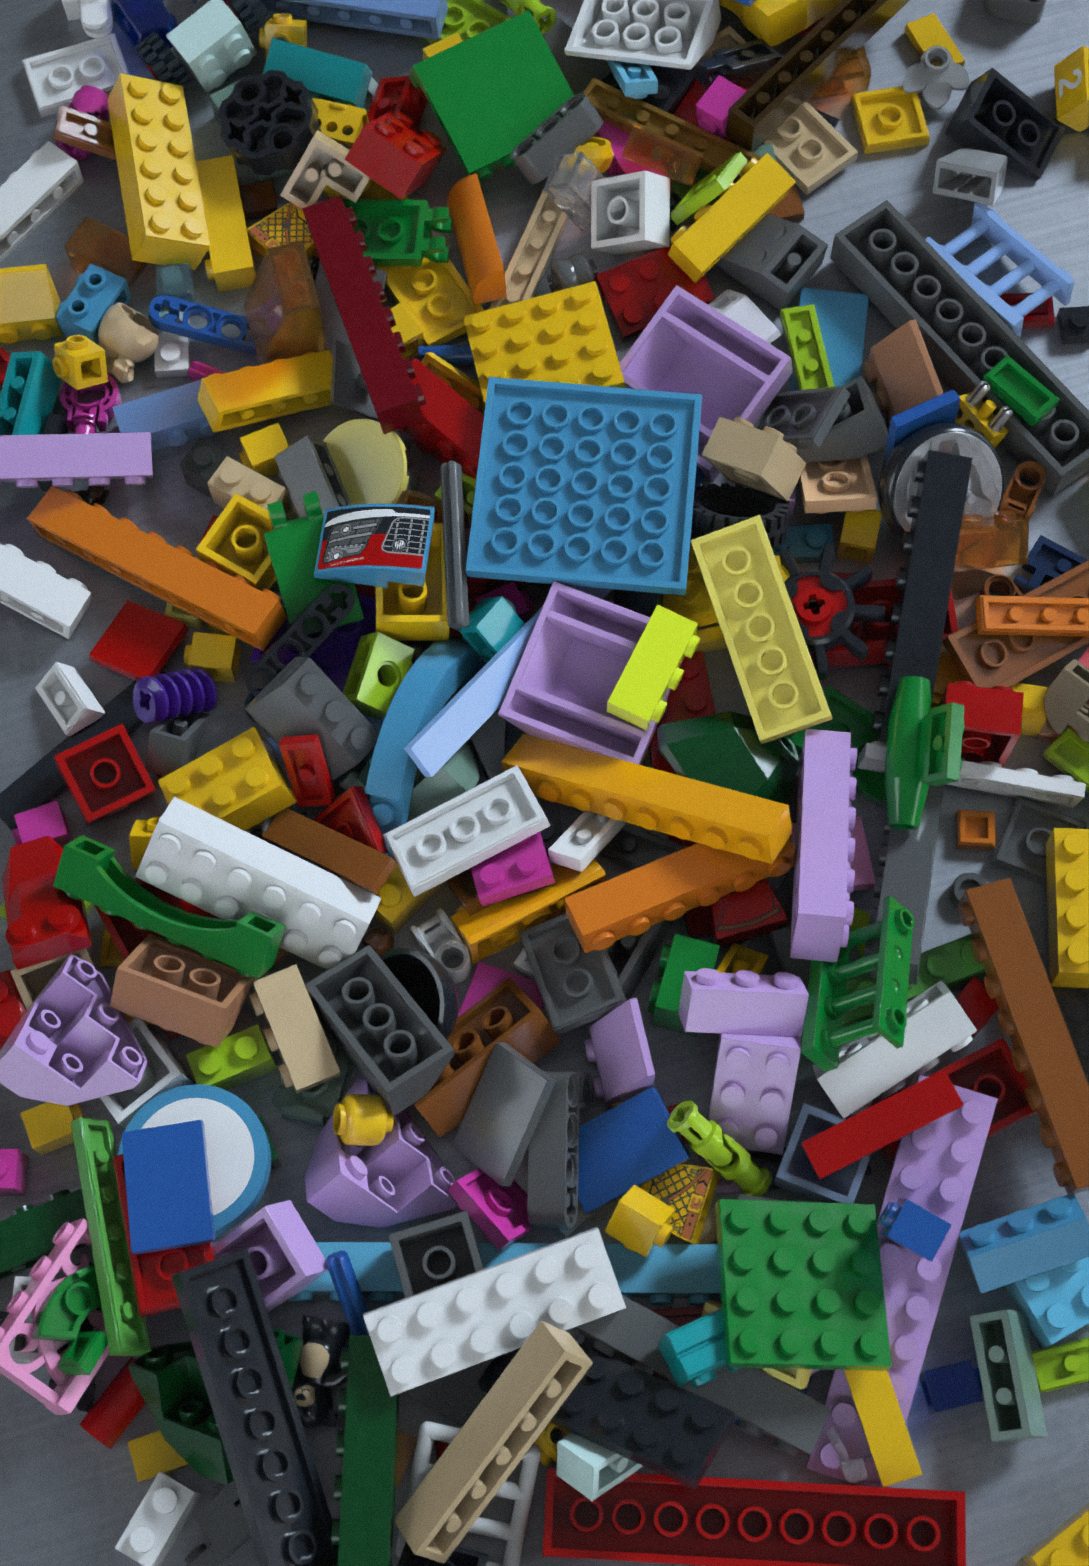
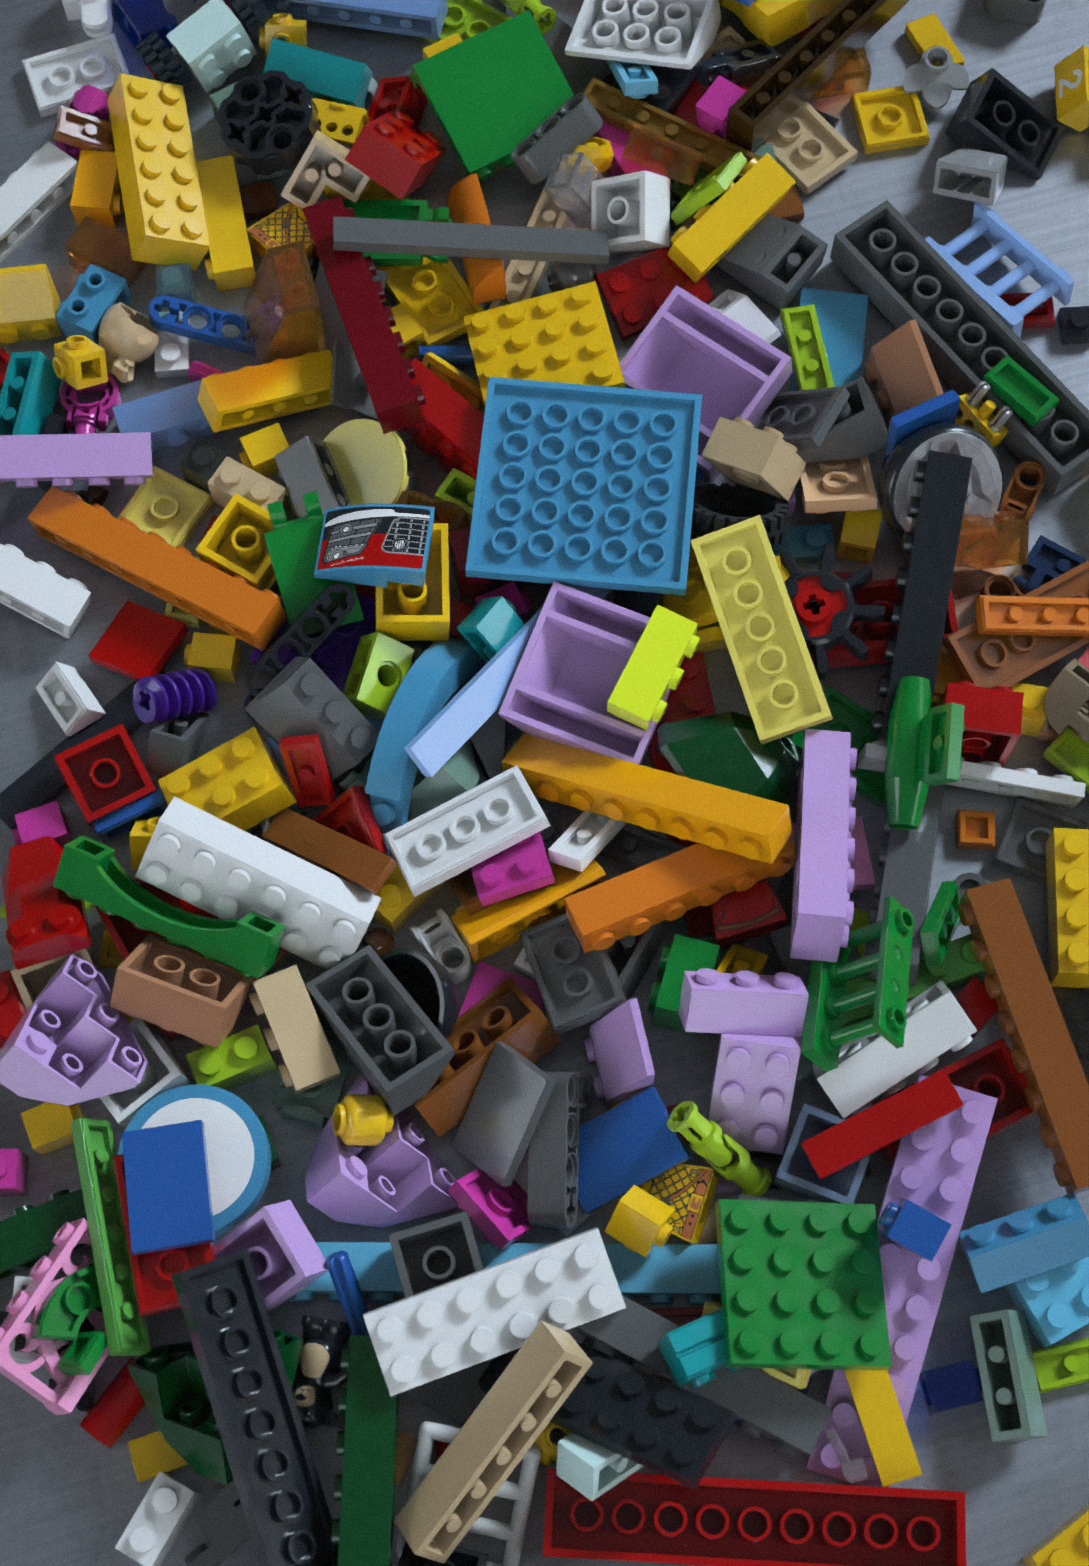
dark grey axle [440,461,469,630] -> none
none -> light orange brick [70,149,124,228]
none -> blue tile [92,789,168,843]
none -> light yellow tile [117,465,213,548]
none -> dark grey tile [333,216,610,265]
none -> green tile [920,881,960,967]

